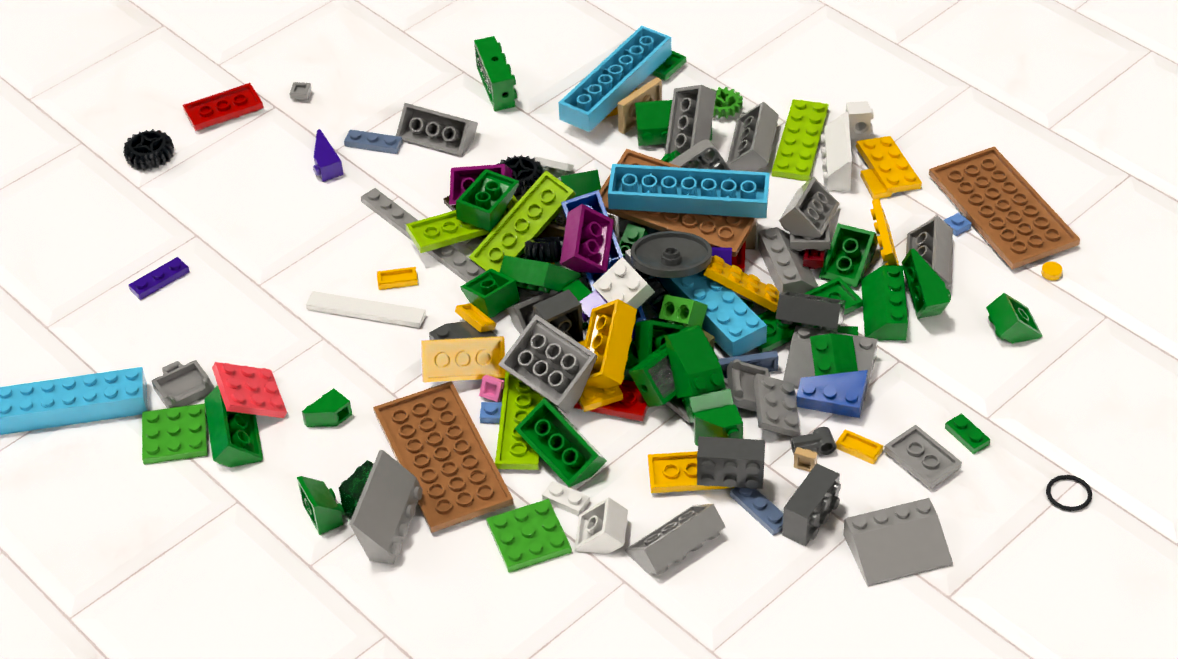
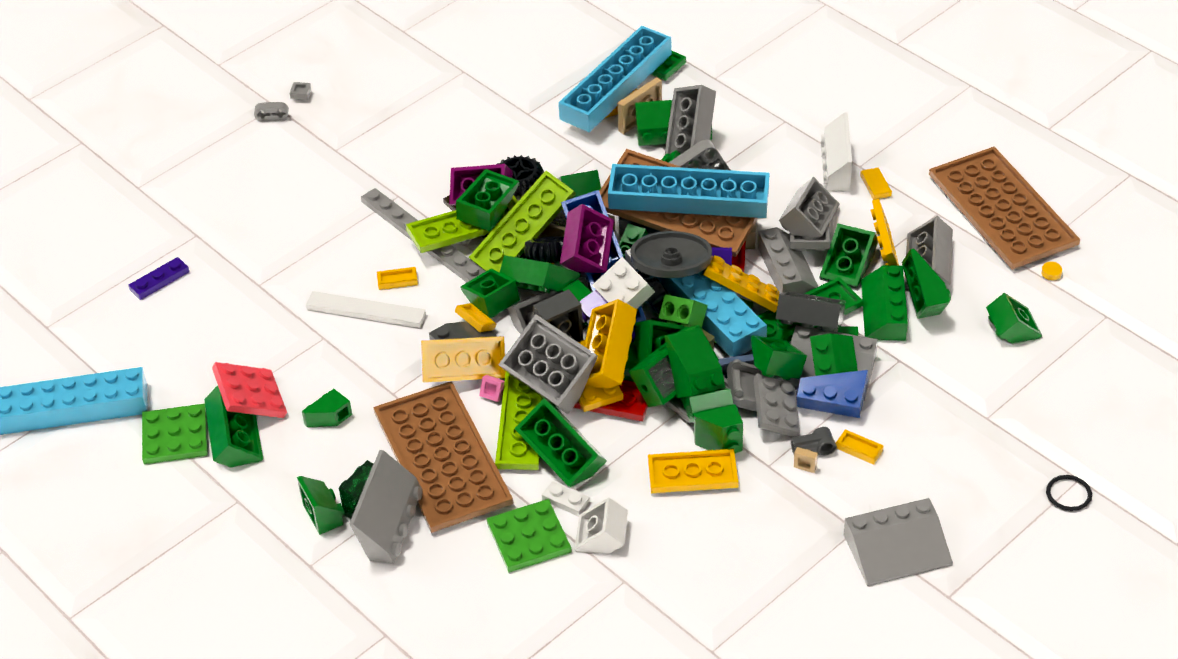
black gear [123,129,174,171] -> none
light grey piece [151,360,214,408] -> none
red plate [182,83,264,131] -> none
dark purple slope [313,129,344,182] -> none
sand blue plate [344,129,403,154] -> none
light grey slope [396,102,478,156] -> none
green brick [474,36,517,112] -> none
medium blue plate [479,402,502,424] -> none
white plate [533,156,574,175] -> none
light grey slope [625,504,726,575] -> none
dark grey brick [697,436,765,489] -> none
bright green gear [713,87,743,119] -> none
light grey slope [727,101,779,172] -> none
sand blue plate [730,487,783,536] -> none
lime plate [772,99,829,181] -> none
dark grey brick [782,463,842,547] -> none
dark red plate [803,249,826,269] -> none
white brick [845,101,874,143] -> none
yellow plate [855,136,922,193] -> none
light grey plate [884,424,962,489] -> none
medium blue plate [944,212,971,236] -> none
green plate [945,413,991,455] -> none
none -> light grey beam [254,102,289,121]
none -> green slope [751,335,807,380]

